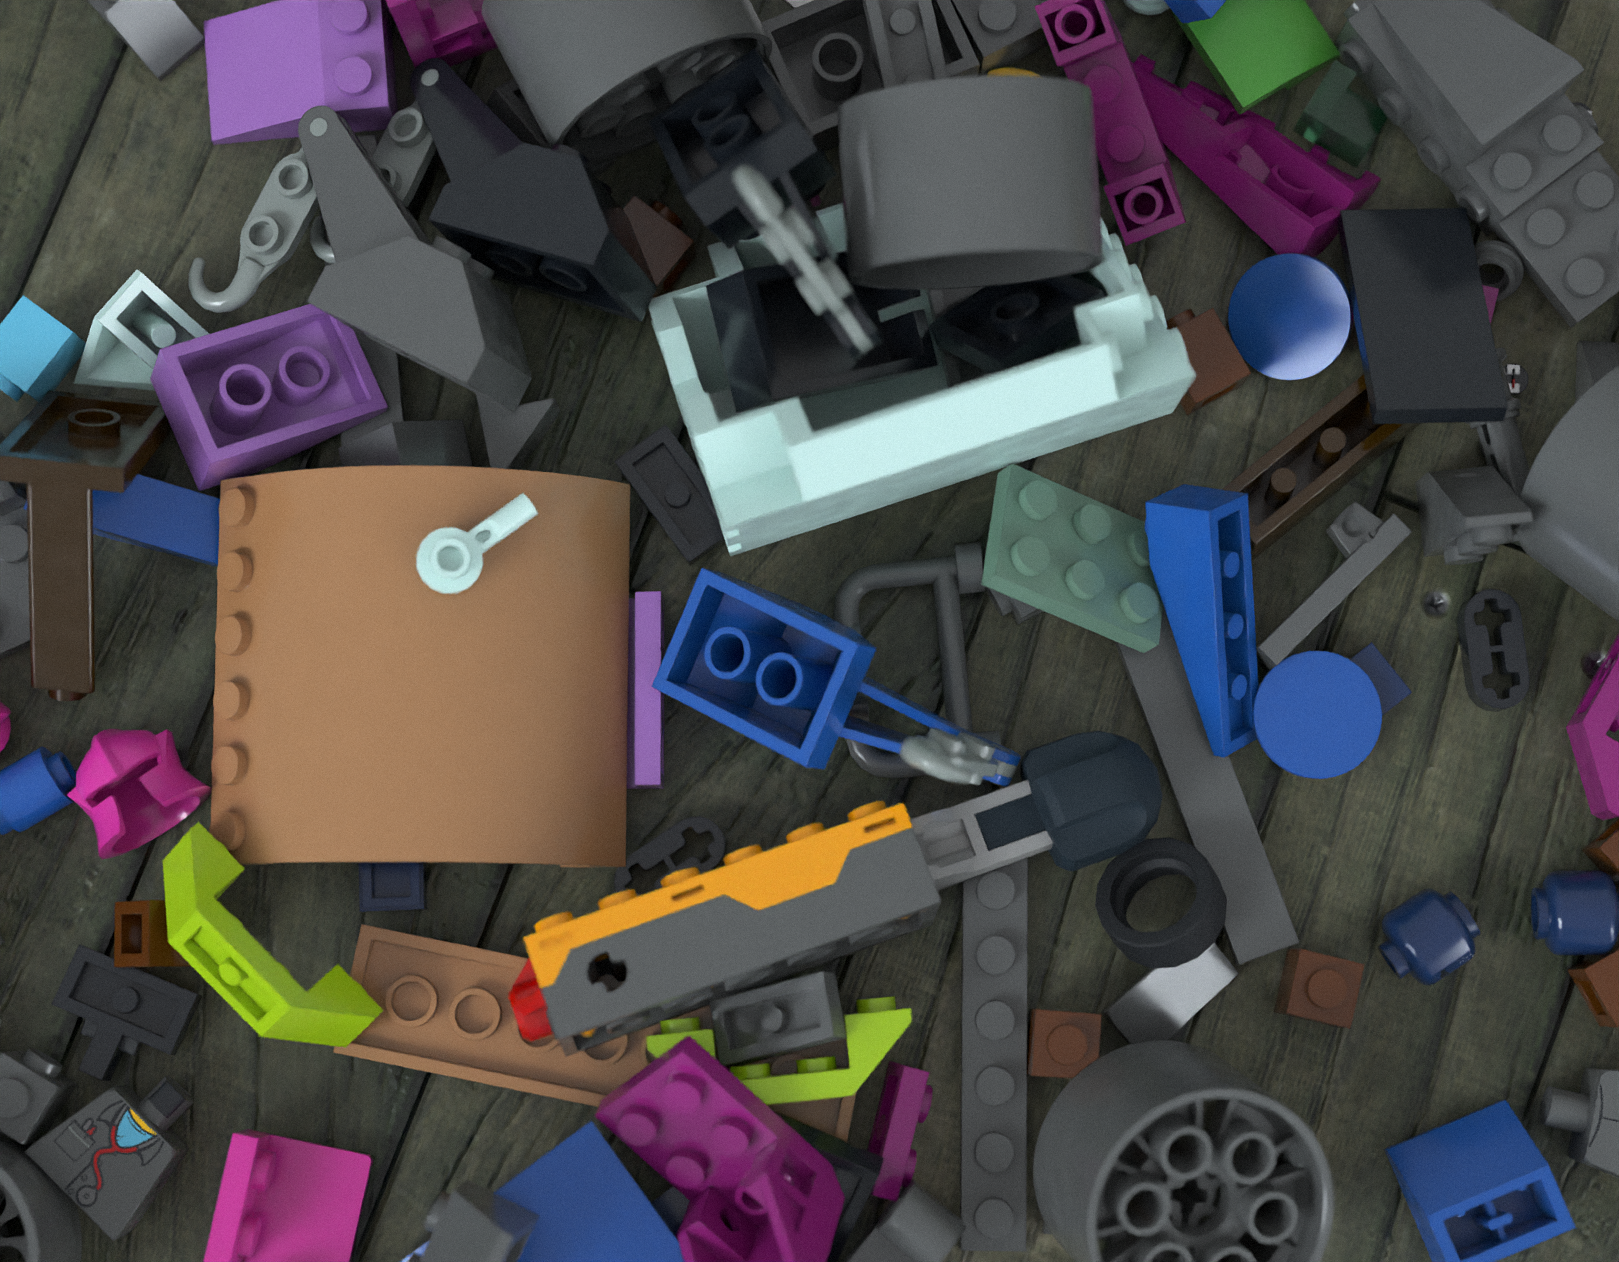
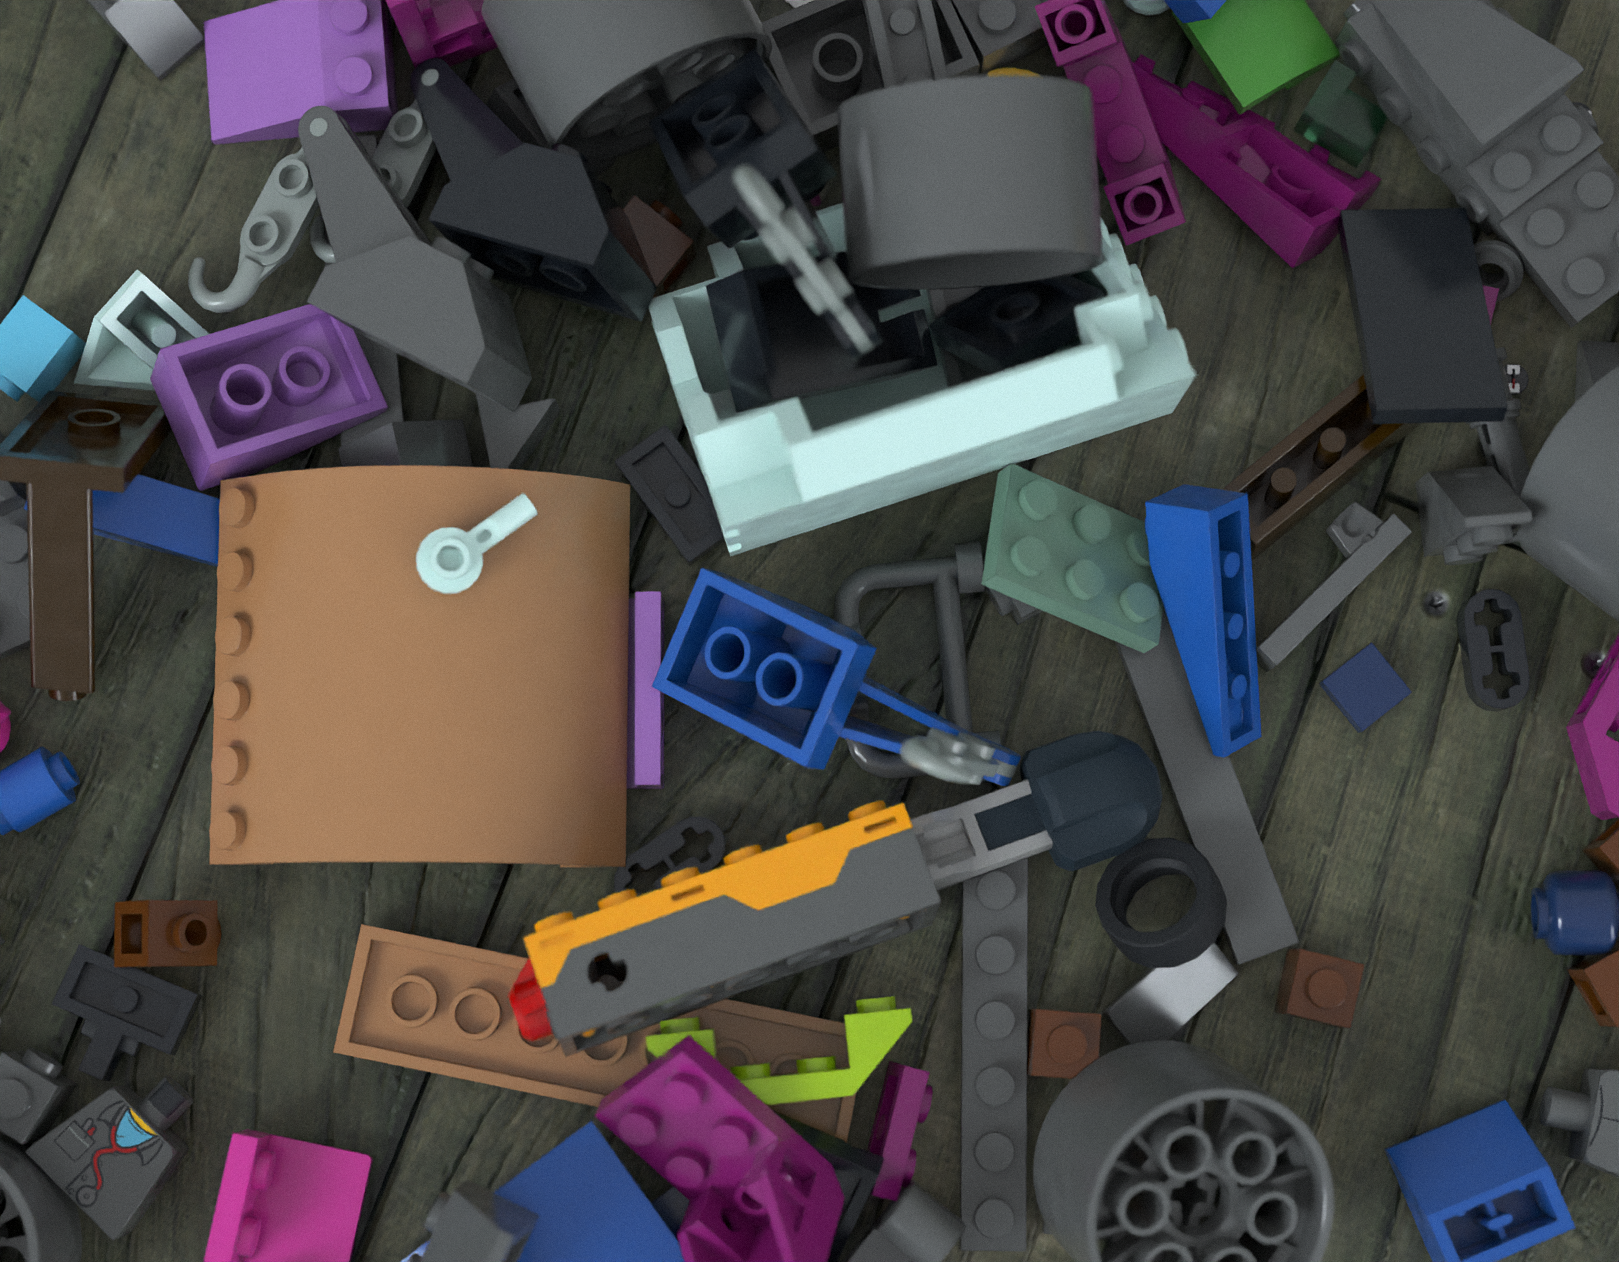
dark pink helmet [67,729,212,859] -> none
lime slope [163,822,384,1047] -> none
dark blue tile [359,862,427,912] -> none
dark grey plate [710,971,847,1067] -> none
reddish brown brick [1166,308,1251,416] -> none
blue piece [1228,253,1353,380] -> none
blue piece [1252,651,1382,779] -> none
dark blue head [1378,888,1480,986] -> none

